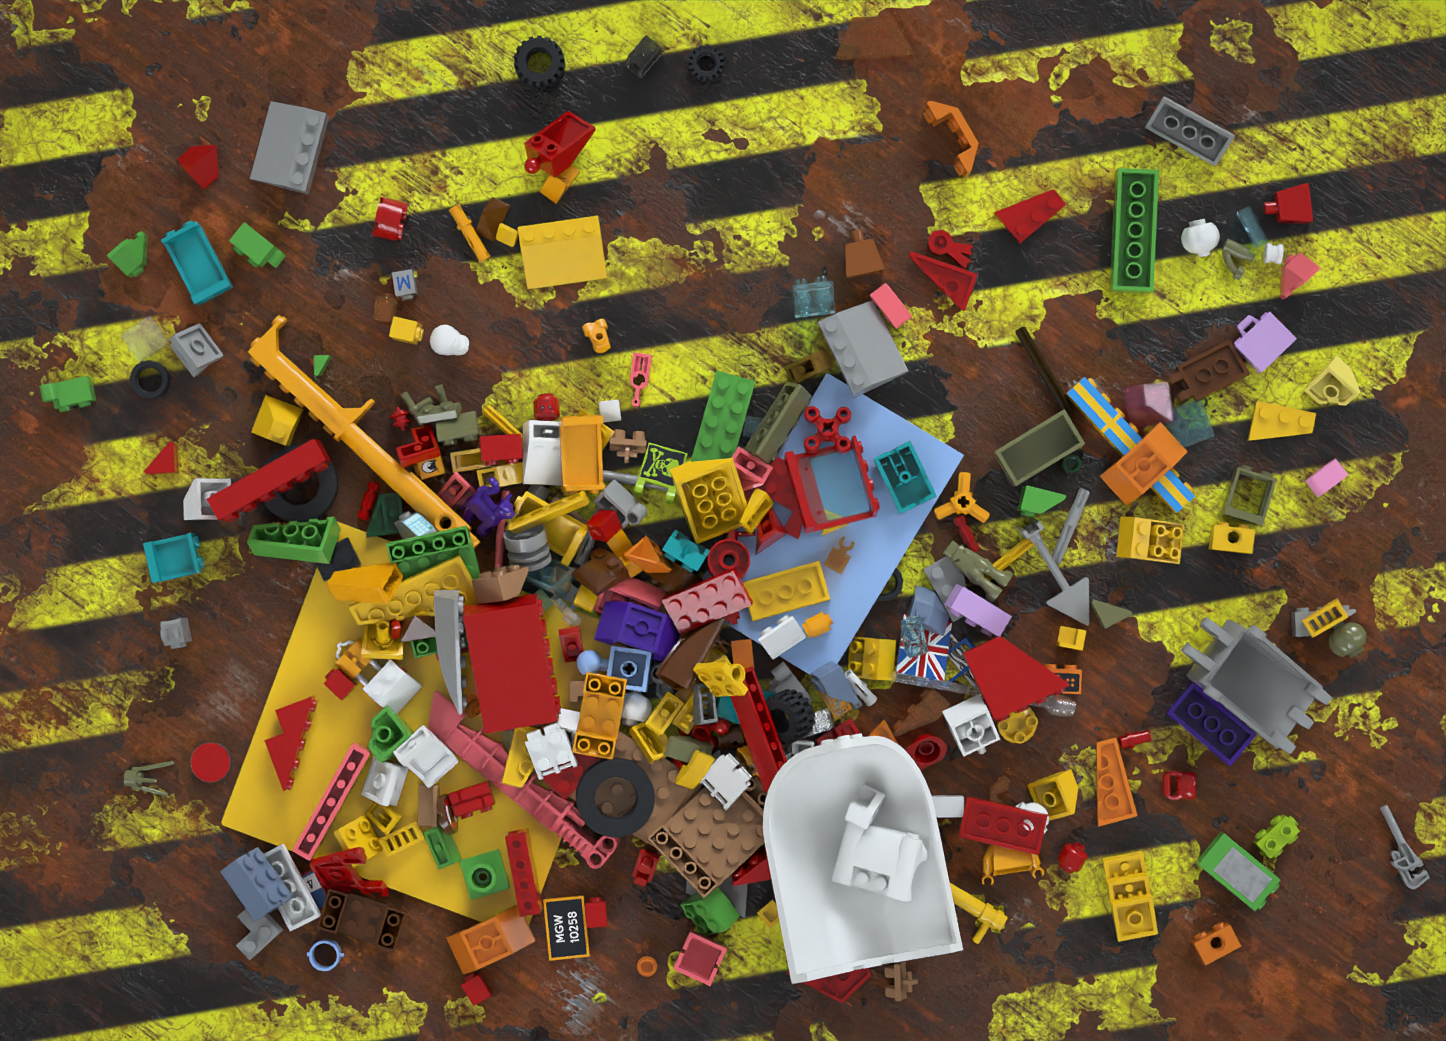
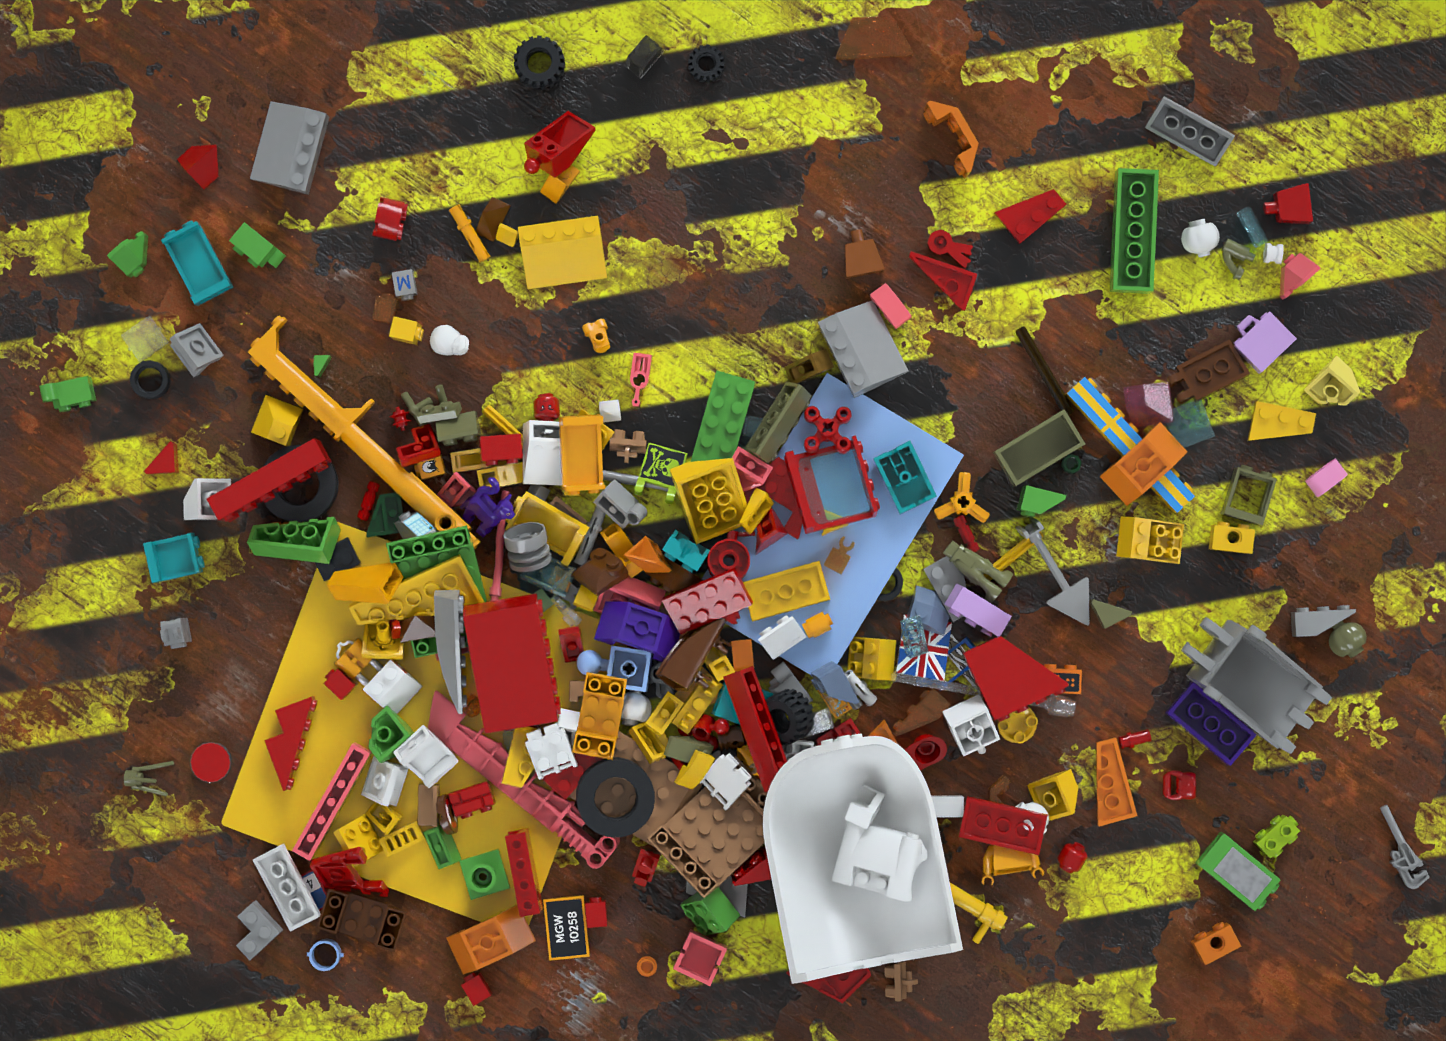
sand blue piece [220,847,292,922] -> none
medium nougat slope [472,564,529,604] -> none
yellow slope [508,490,589,534] -> none
red brick [586,509,622,542] -> none
yellow plate [693,662,748,697] -> none
dark grey slope [693,683,718,725] -> none
yellow panel [757,899,780,928] -> none
clear light blue plate [792,276,835,318] -> none
light grey axle [1052,488,1090,565] -> none
yellow panel [1056,626,1086,651] -> none
yellow slope [1102,851,1158,942] -> none
yellow slope [1302,598,1348,638] -> none

